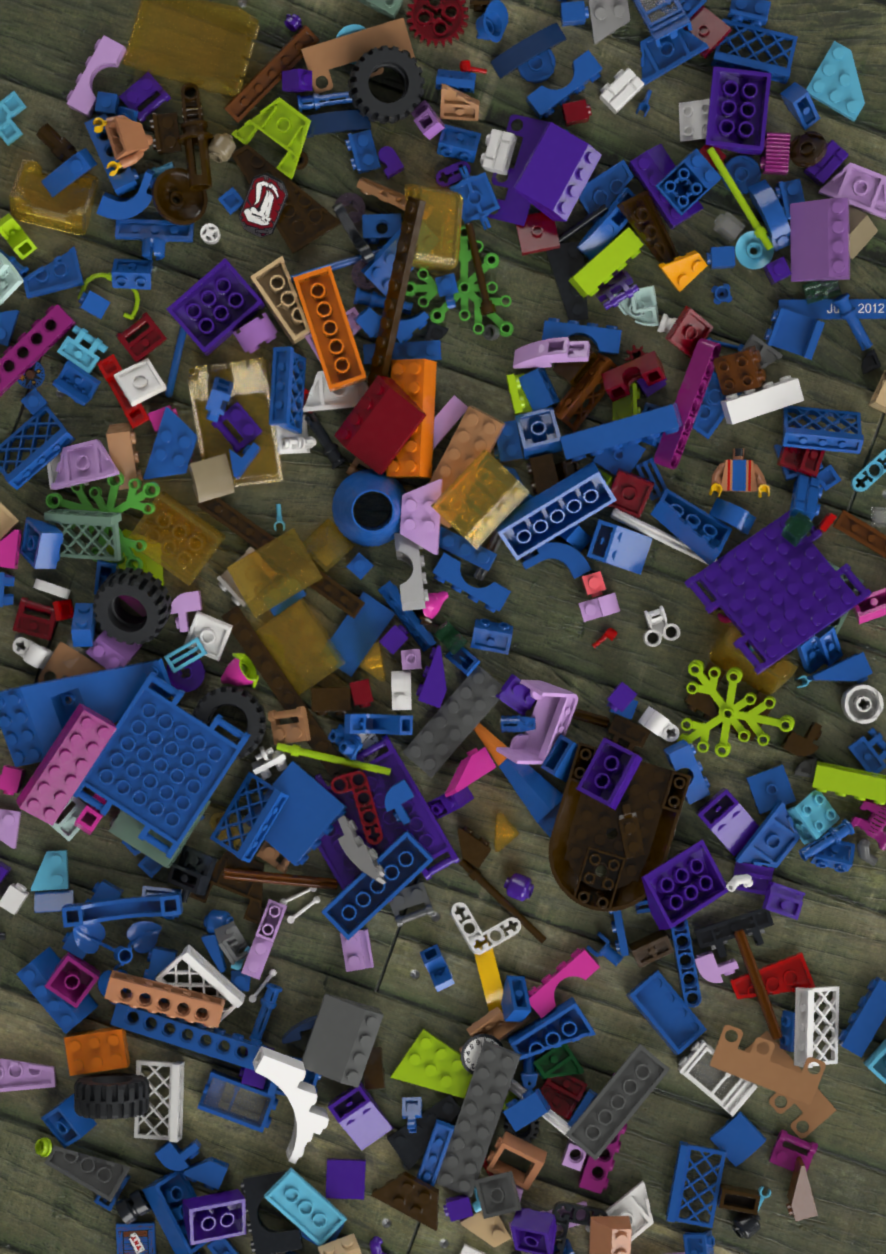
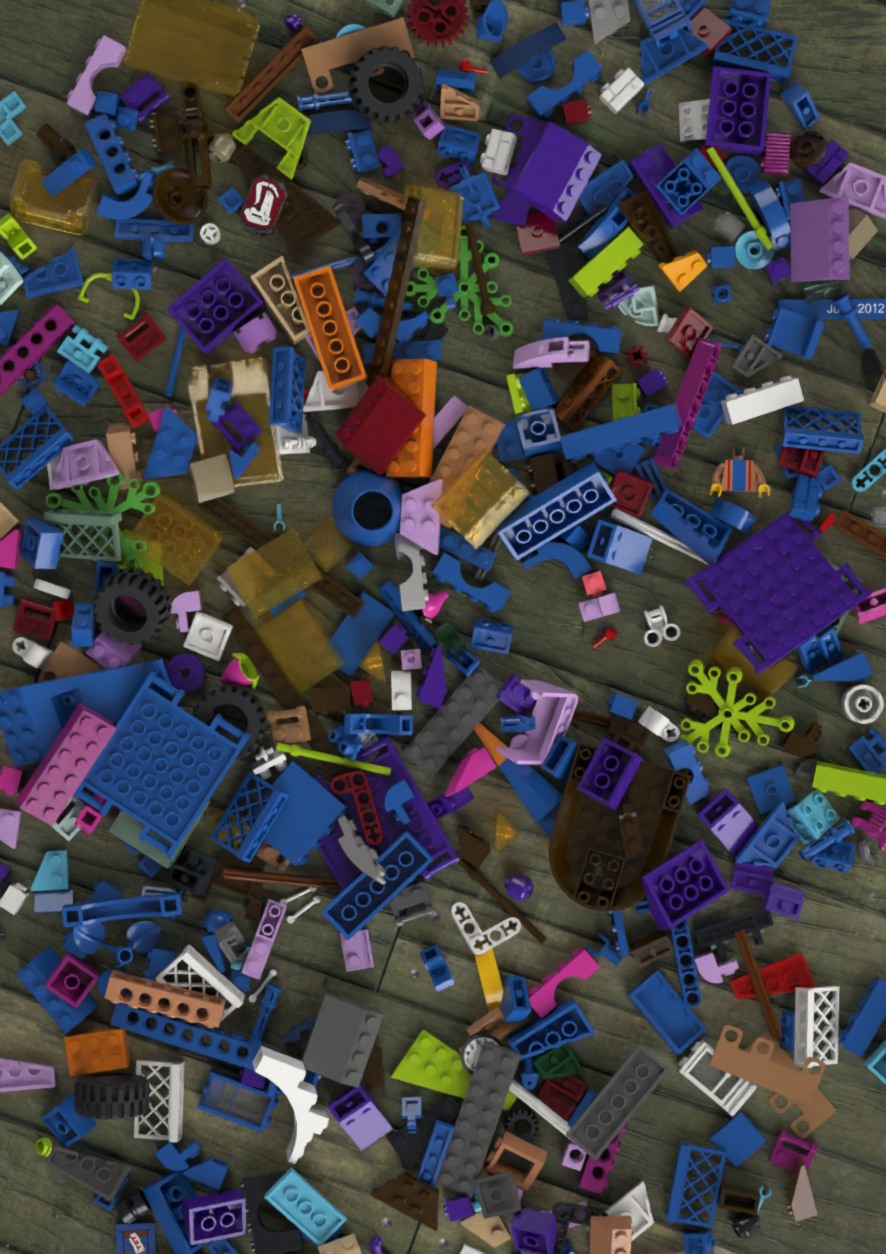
blue brick [78,290,110,319] -> none
nougat torso [93,115,153,176] -> none
white tile [114,358,167,407] -> none
medium azure tile [164,637,207,673] -> none
dark purple brick [282,69,313,93] -> none
dark purple tile [326,1158,366,1200] -> none
blue piece [503,1088,551,1132] -> none
dark red arch [601,351,666,402] -> none
dark purple brick [606,681,637,712] -> none
reddish brown bracket [714,345,766,395] -> none
white arm [726,874,753,892] -> none
clear green brick [781,512,814,547] -> none
medium azure plate [806,41,865,122] -> none

